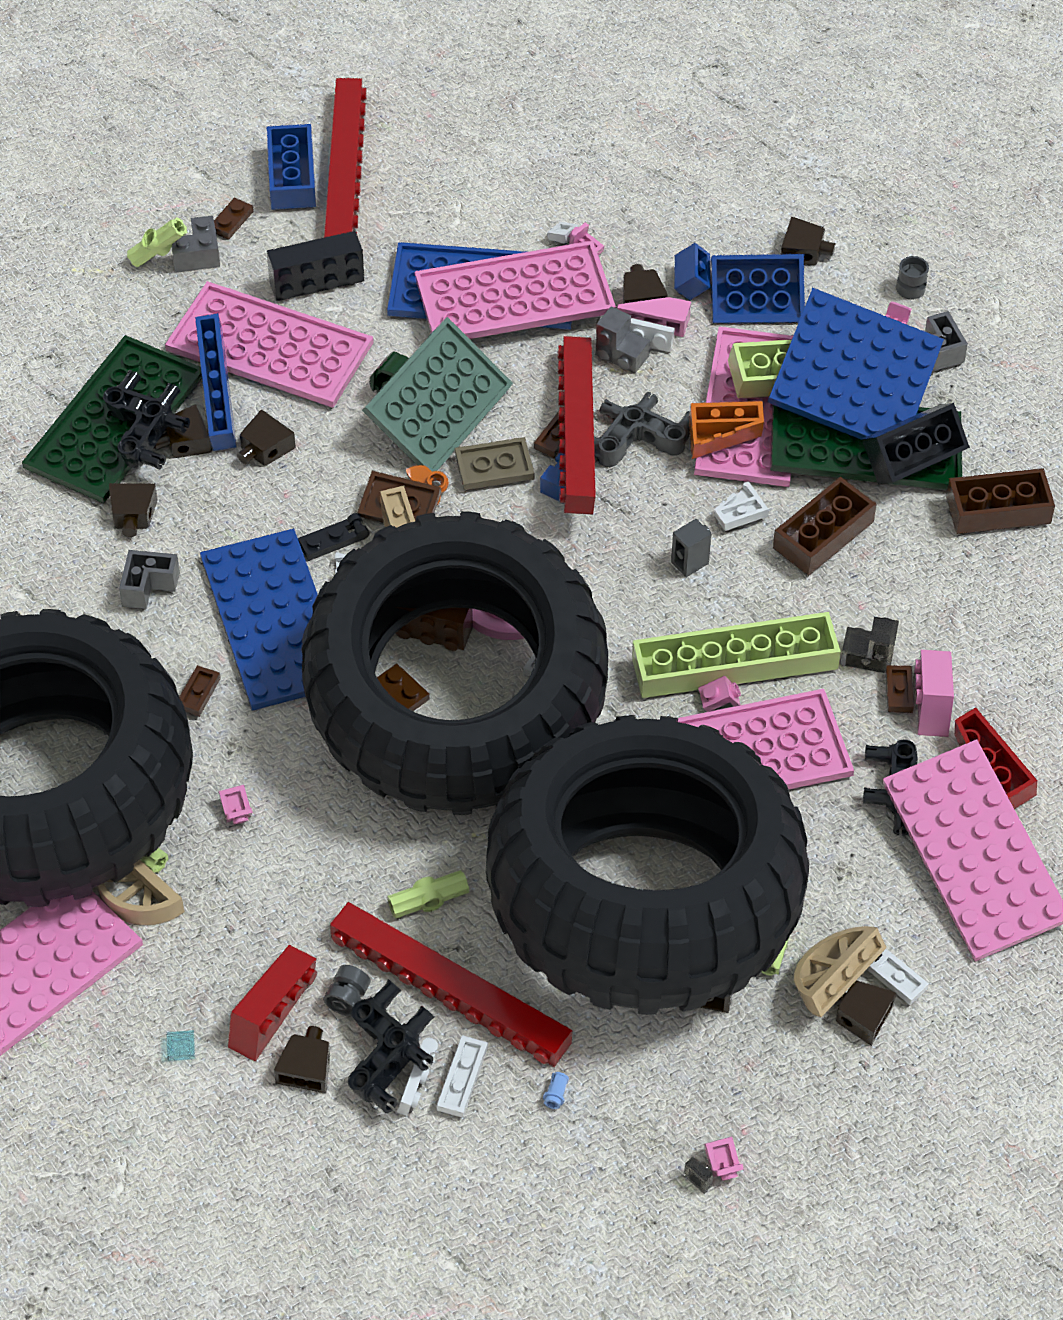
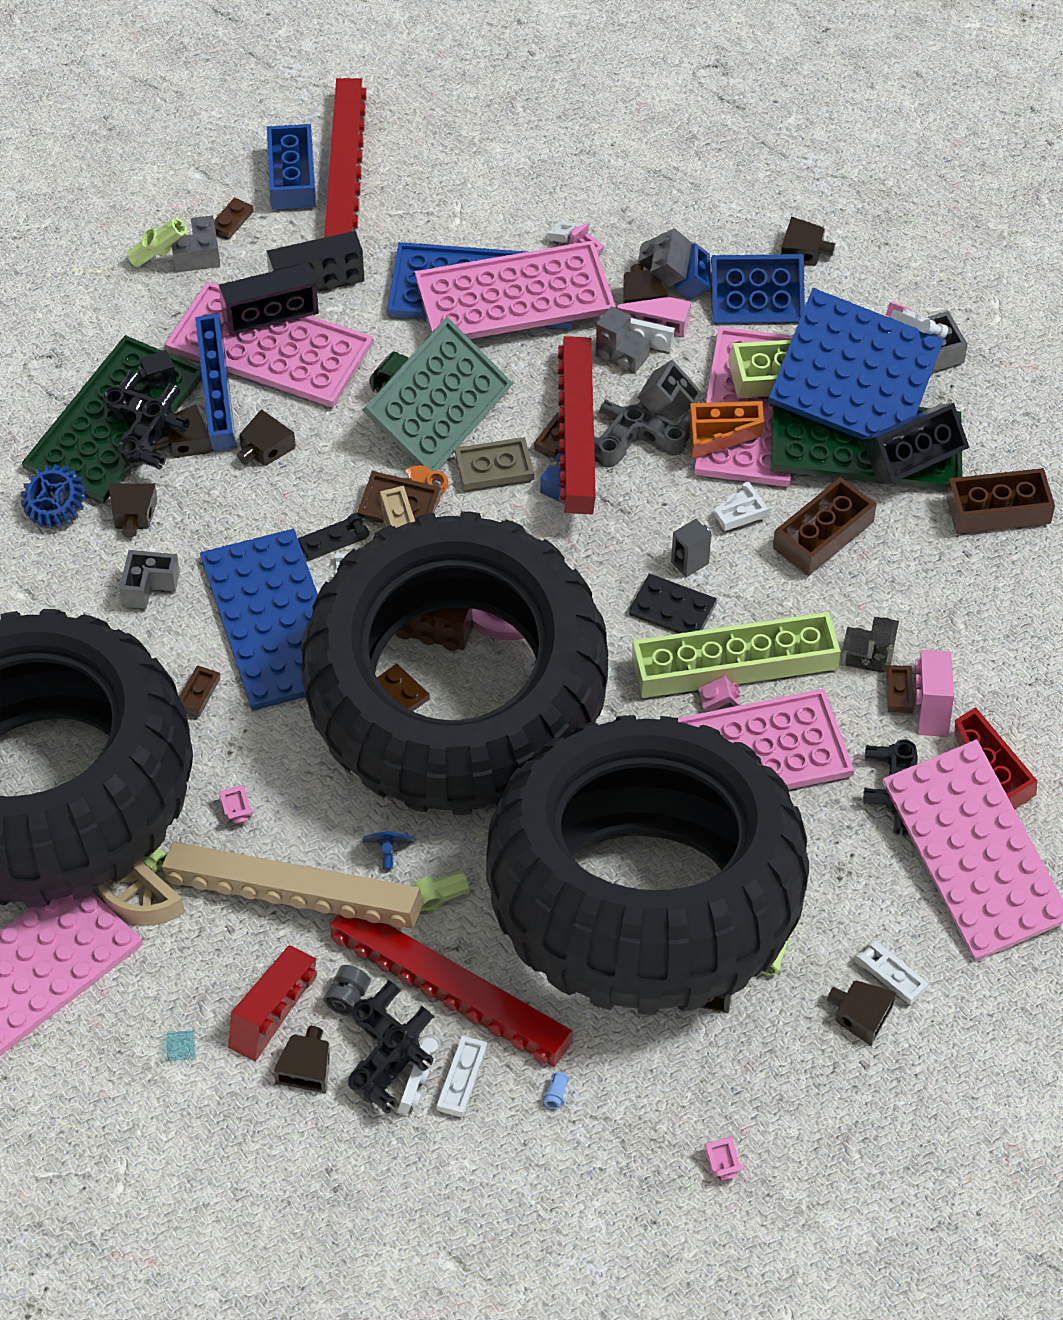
clear smoke plate [684,1157,713,1194] -> none
tan window [794,926,887,1017] -> none
dark grey wheel [896,256,929,300] -> none
none -> blue gear [21,464,86,529]
none -> black brick [138,350,177,390]
none -> tan brick [162,841,423,929]
none -> black brick [219,263,319,336]
none -> blue shield [362,832,415,869]
none -> black plate [629,573,717,634]
none -> flat silver brick [637,359,703,418]
none -> flat silver brick [638,228,693,286]
none -> white plate [890,308,948,338]

